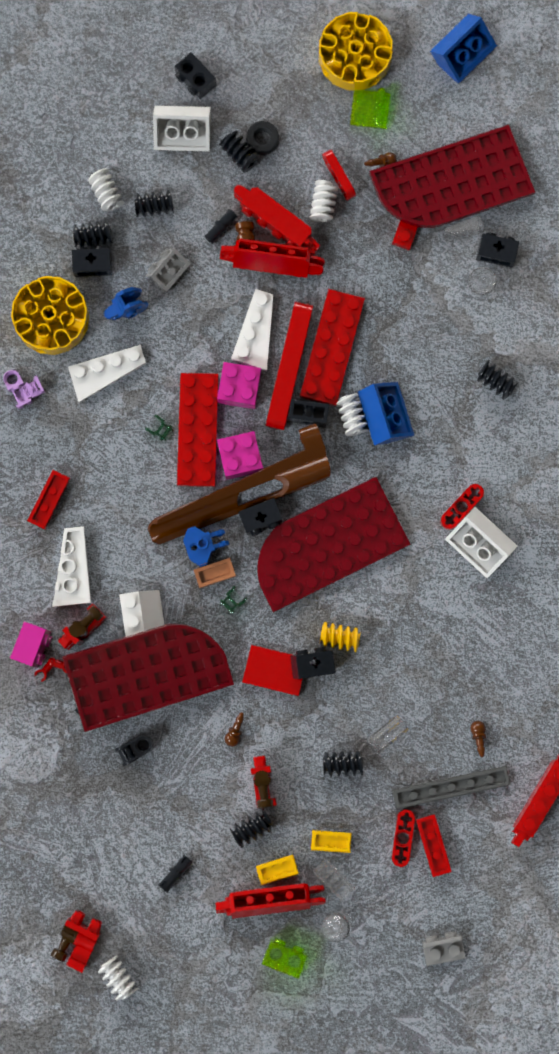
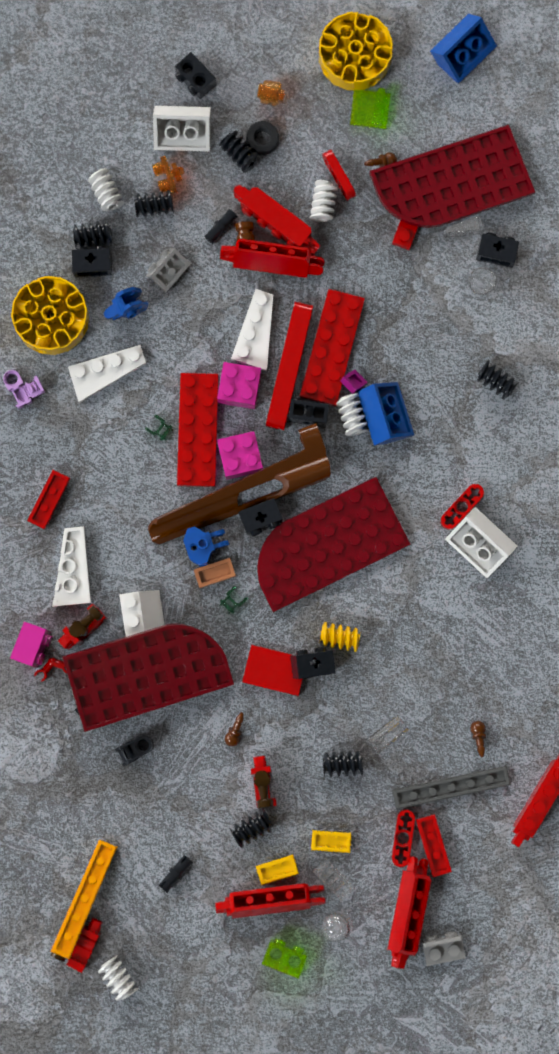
none -> light orange tile [51,839,117,959]
none -> clear orange hips [152,156,185,194]
none -> clear orange head [257,80,285,106]
none -> magenta plate [340,369,368,394]
none -> red hinge [387,856,431,969]

